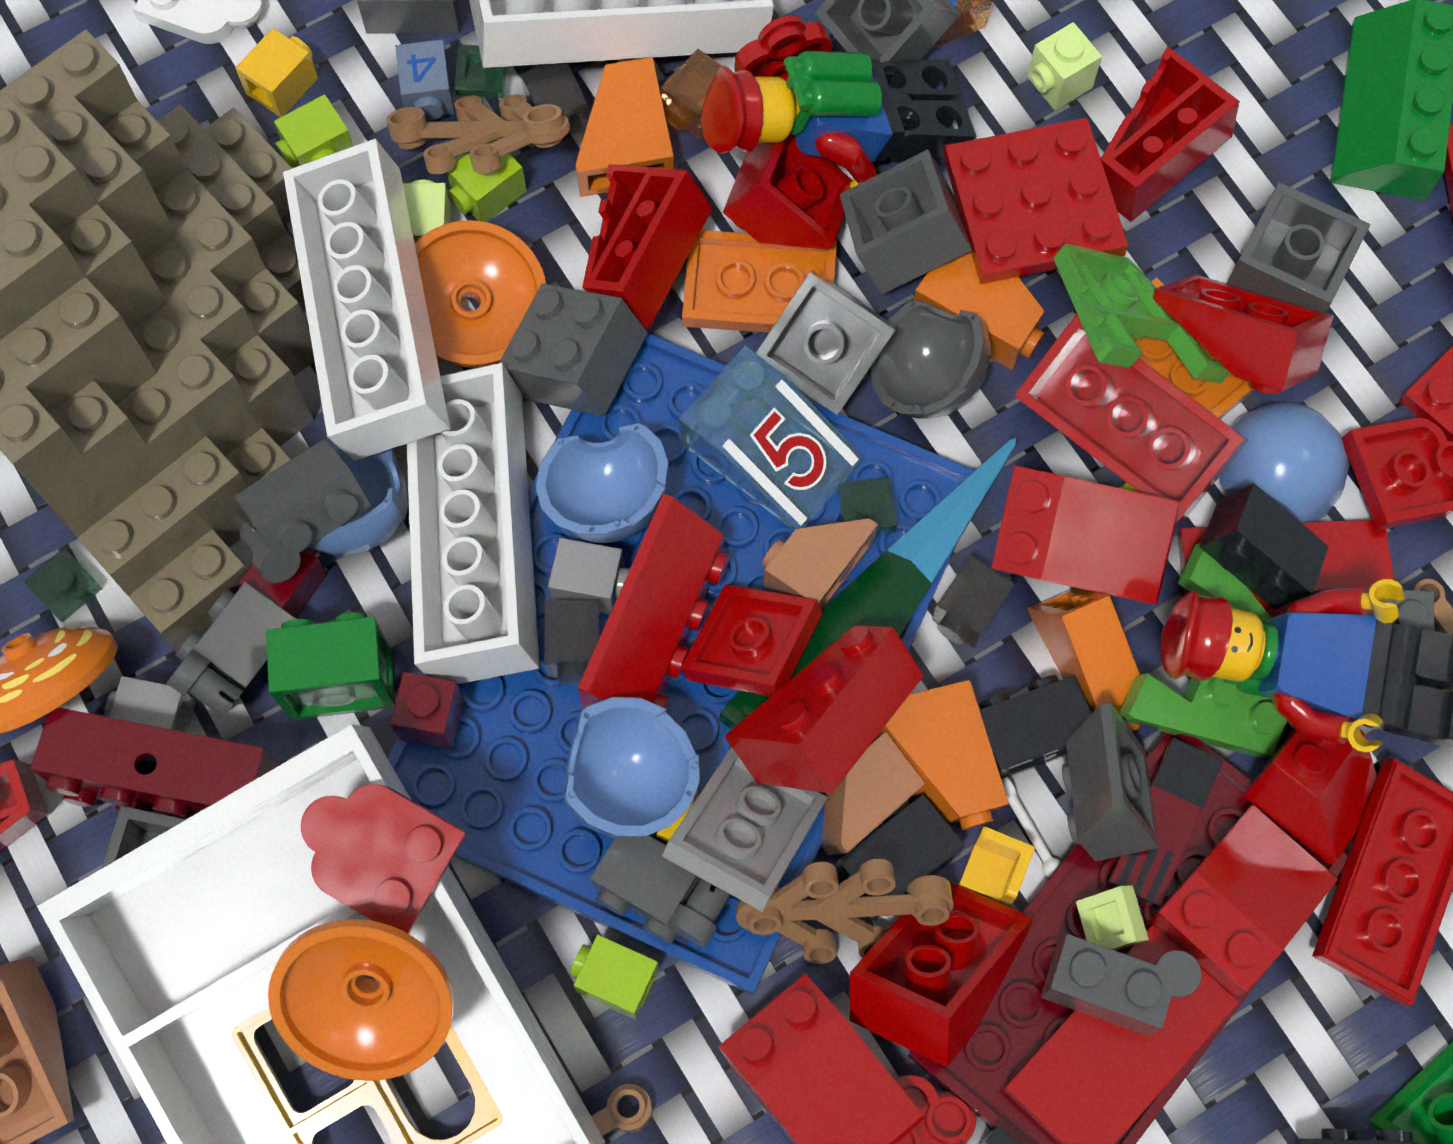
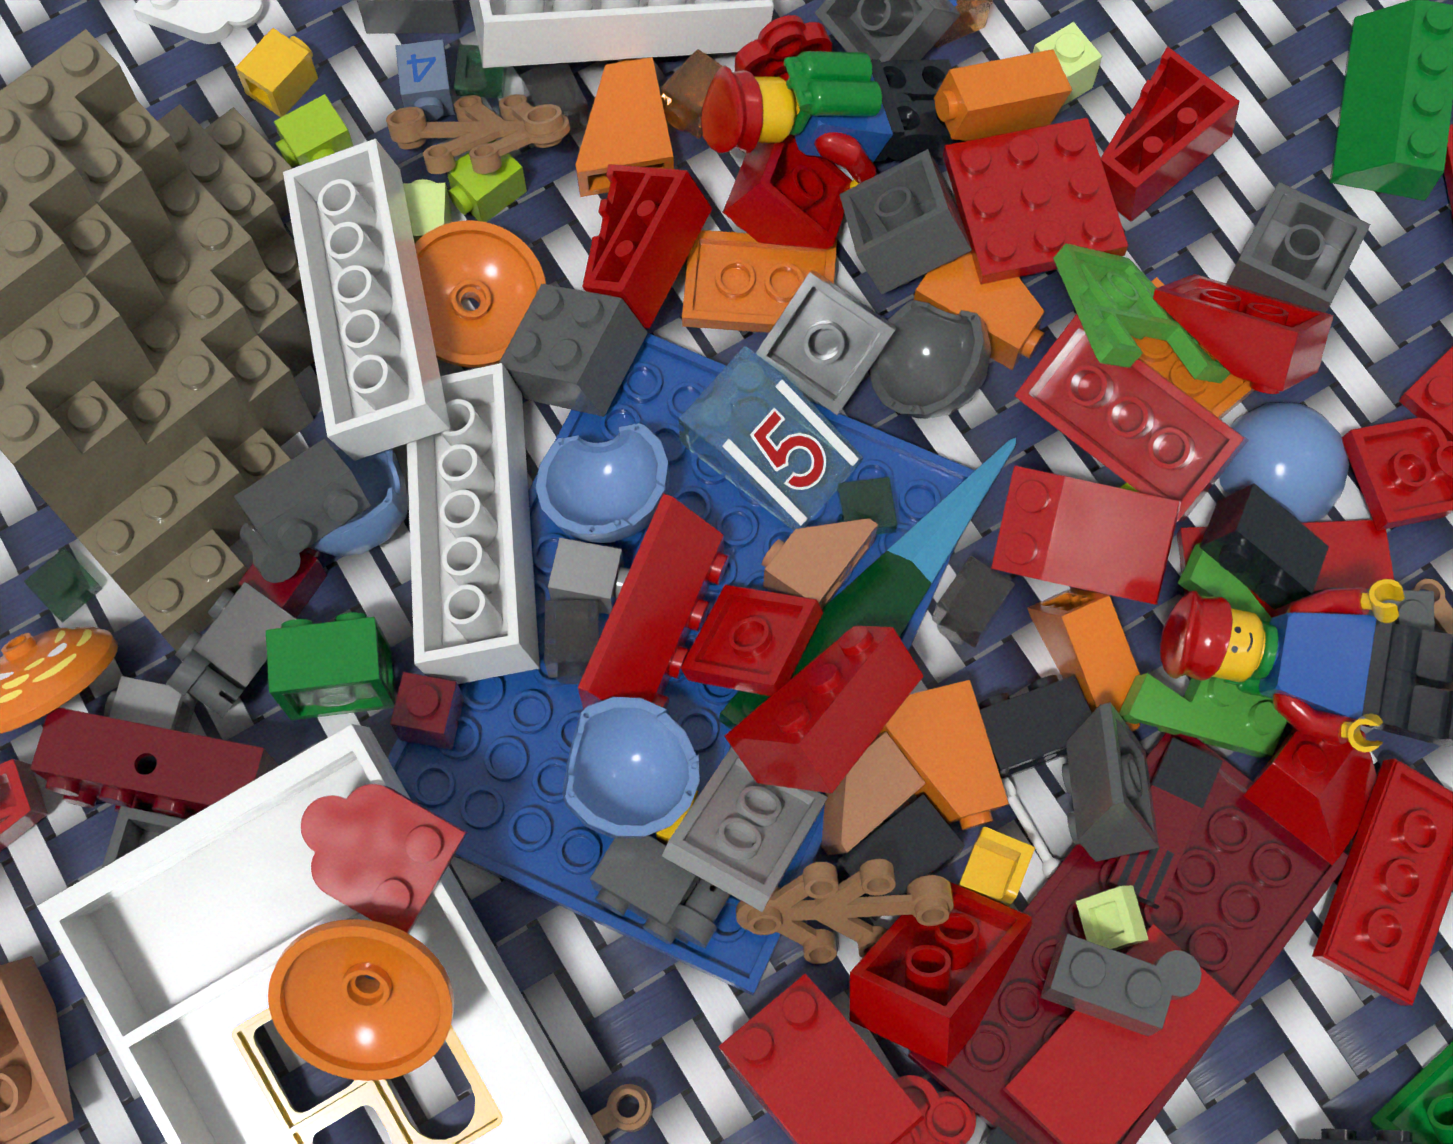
lime brick [570,934,660,1020] -> none
red slope [1146,804,1338,998] -> none
none -> orange slope [934,49,1072,141]

